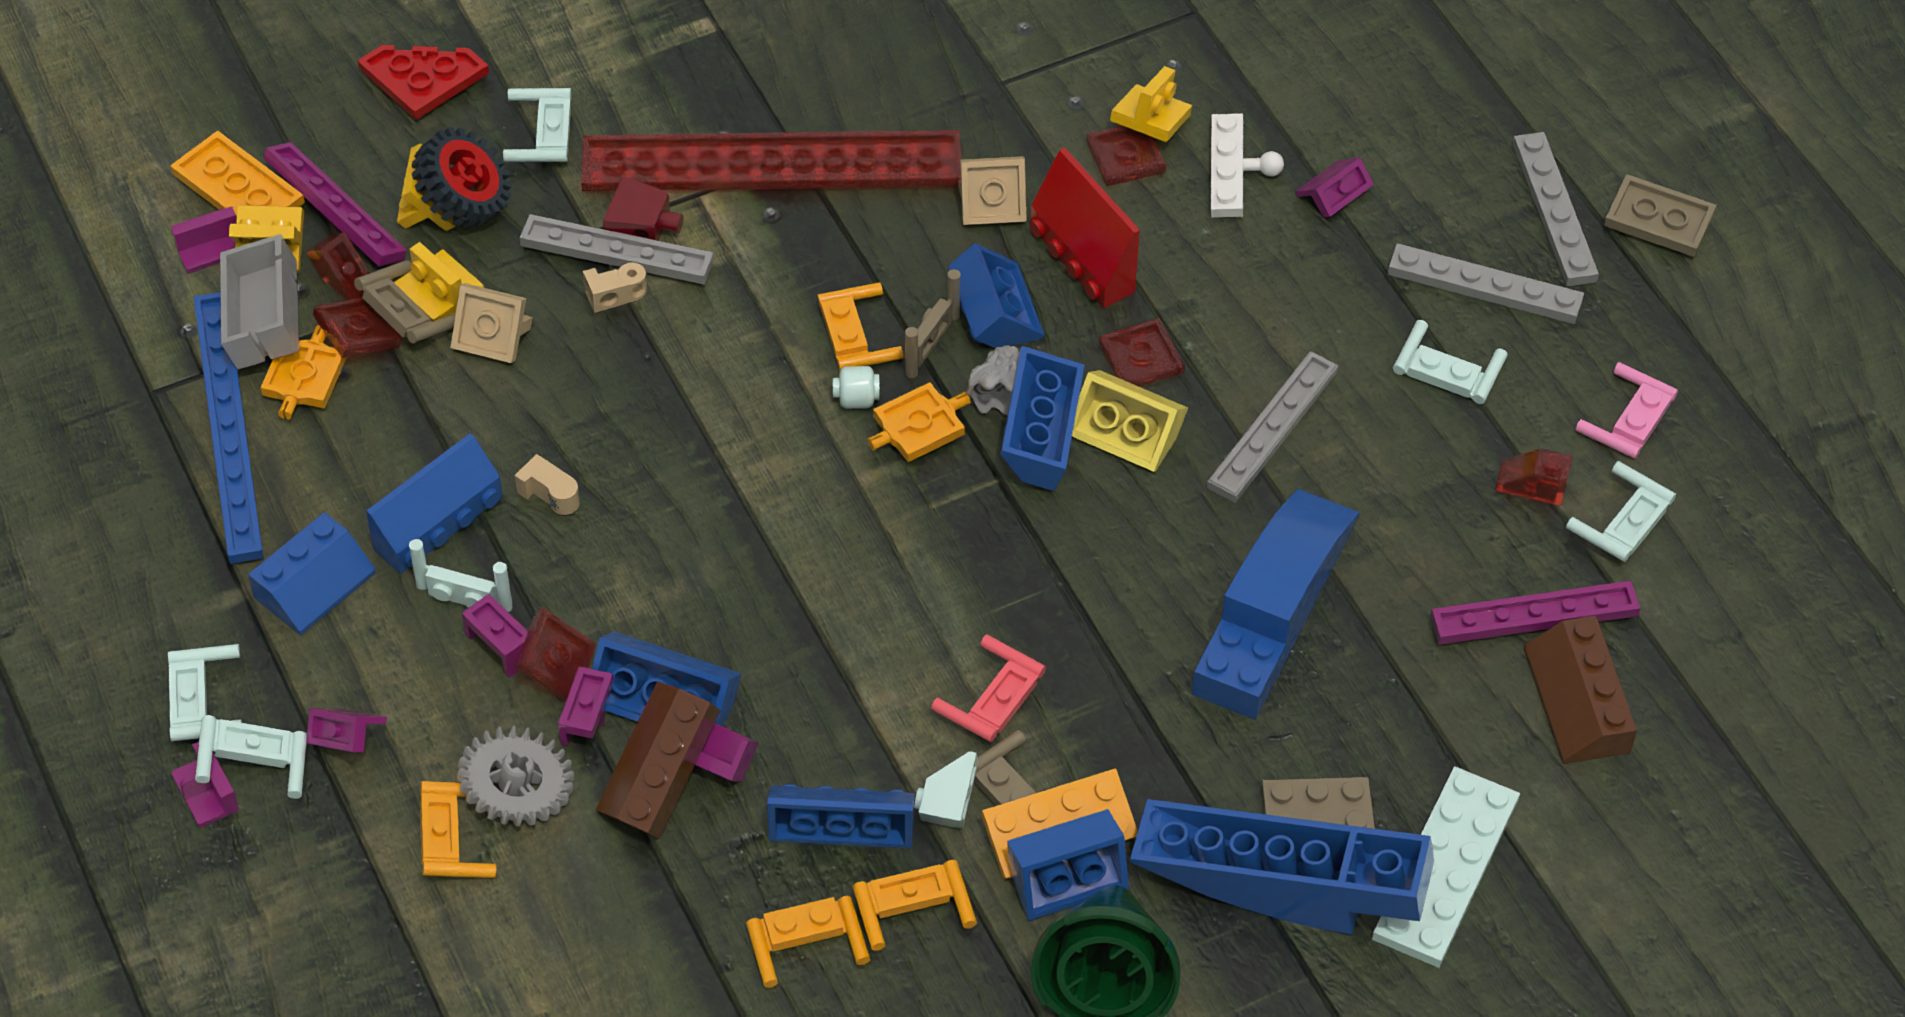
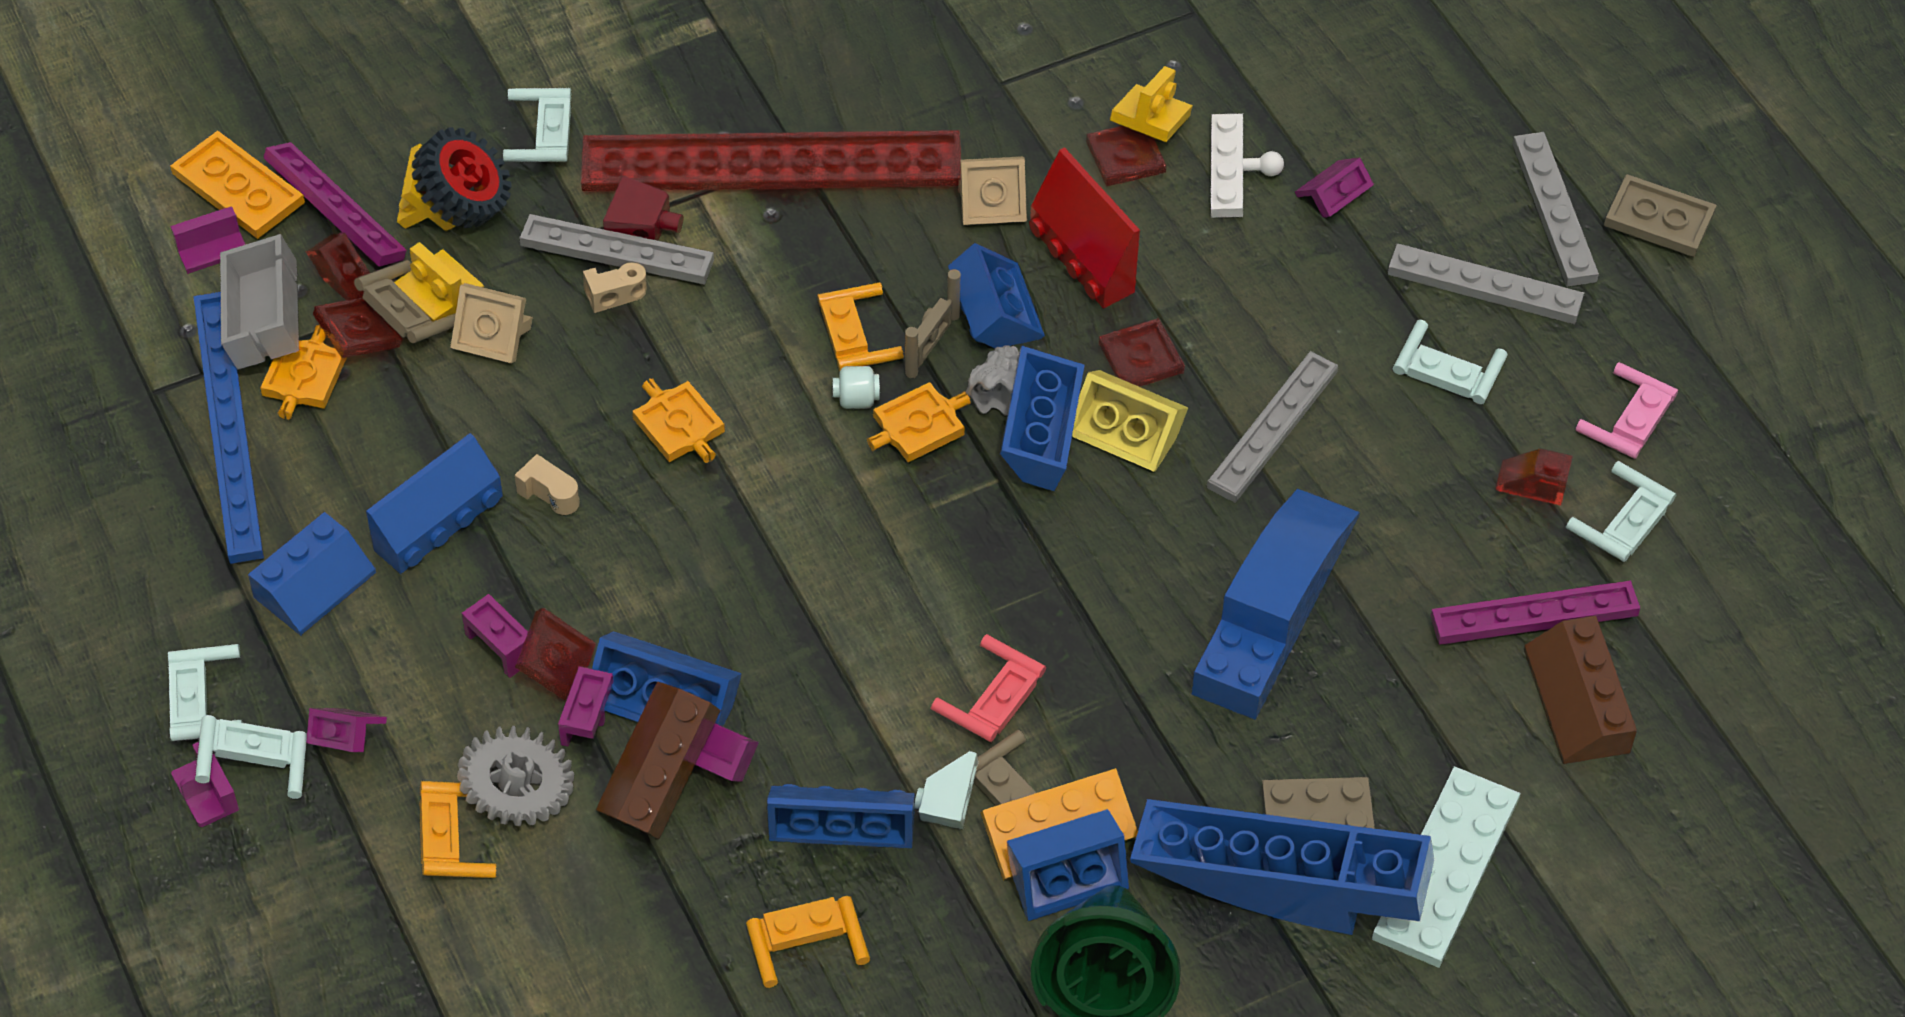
yellow bracket [229,205,304,273] -> none
red plate [357,45,489,120] -> none
light aqua plate [409,539,513,612] -> none
light orange plate [853,860,977,951] -> none
none -> light orange plate [632,379,725,463]

